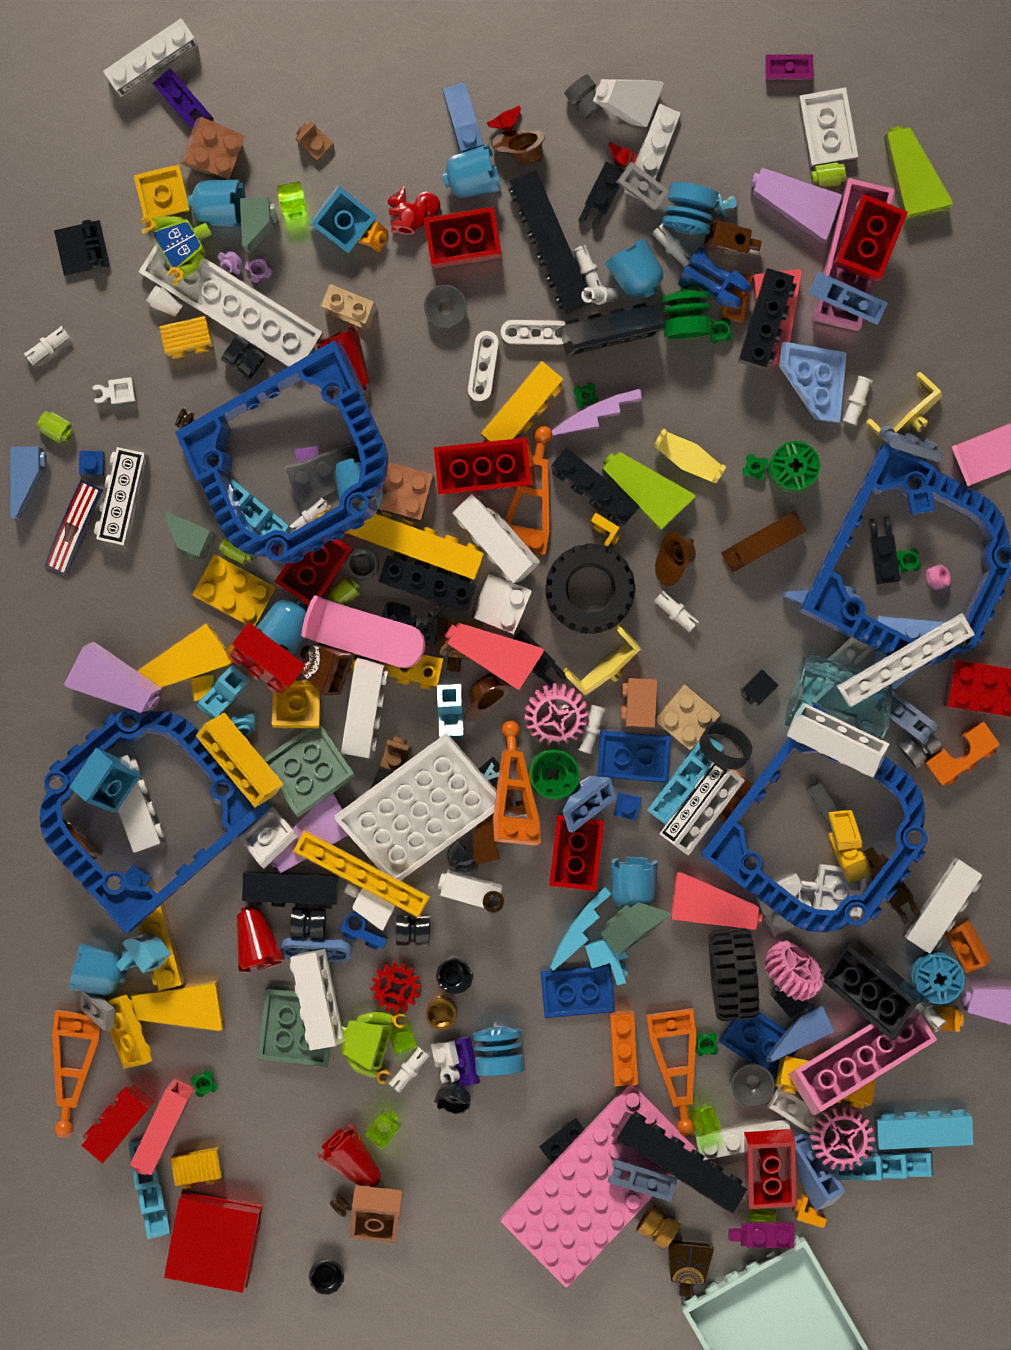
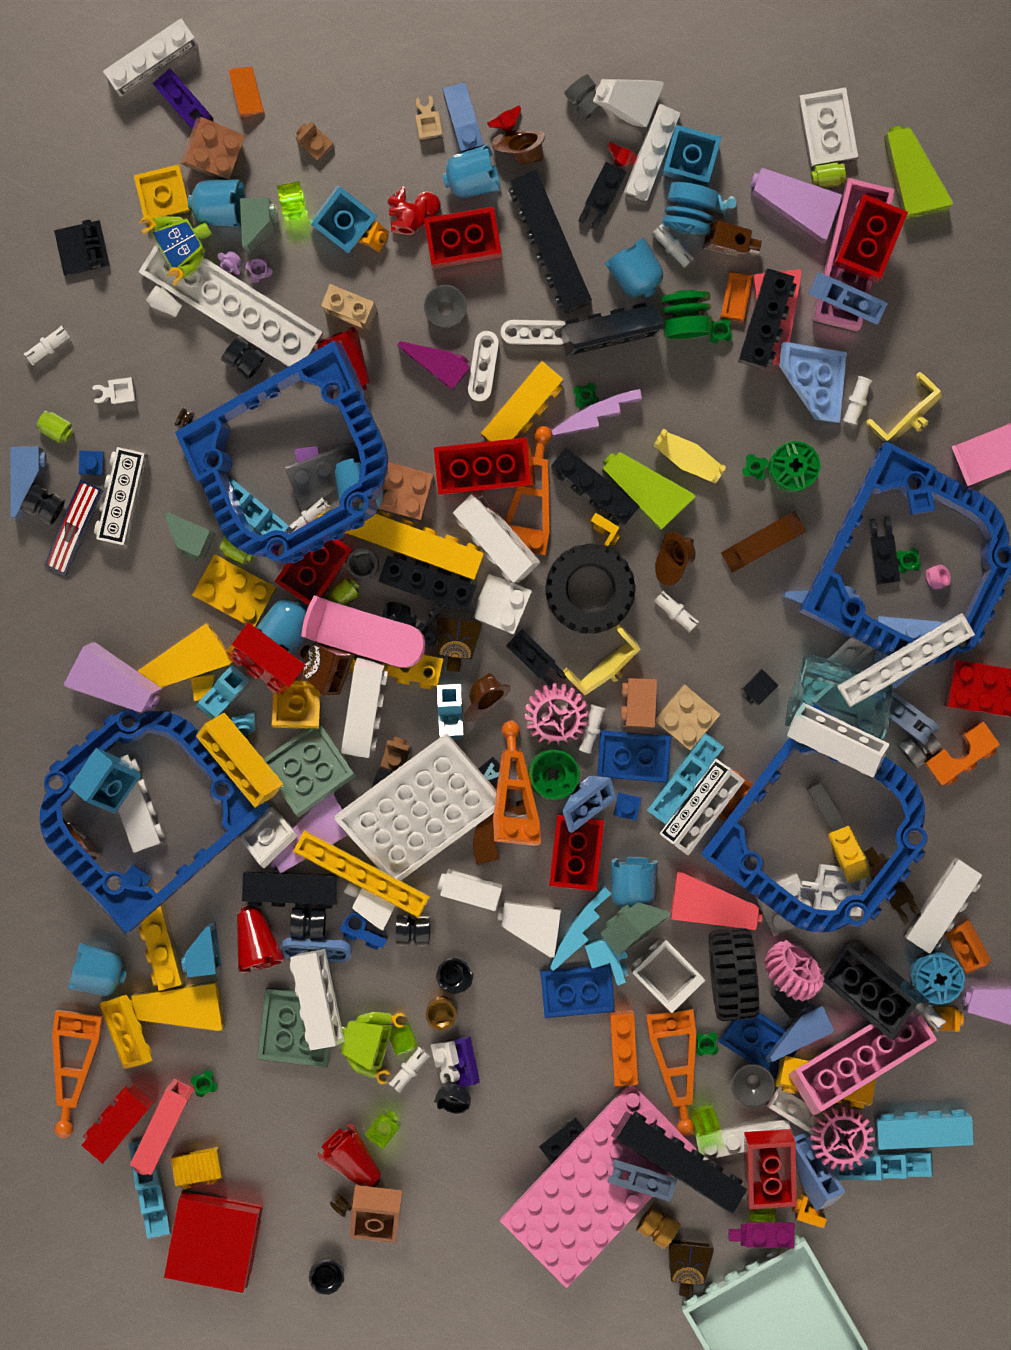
light grey plate [80,992,115,1031] -> none
medium azure brick [116,933,171,973] -> none
yellow brick [159,316,214,359] -> none
red gear [370,961,422,1013] -> none
coral slope [445,623,544,690] -> none
black hair [446,839,478,876] -> none
dark azure wheel [473,1026,525,1076] -> none
dark brown bush [483,890,504,913] -> none
white pin [572,245,602,288] -> none
white pin [581,286,619,305] -> none
light grey plate [616,162,669,210] -> none
blue piece [678,247,752,309] -> none
black tyre [699,722,753,770] -> none
magenta plate [765,54,813,80] -> none
yellow tile [828,810,862,850] -> none
sand blue plate [879,426,944,463] -> none
none -> black wheel [21,483,65,526]
none -> dark azure slope [182,922,221,978]
none -> orange slope [228,66,264,118]
none -> magenta slope [397,341,471,391]
none -> tan plate [415,96,443,140]
none -> white slope [498,901,561,958]
none -> white window [631,937,706,1013]
none -> dark azure brick [662,125,722,187]

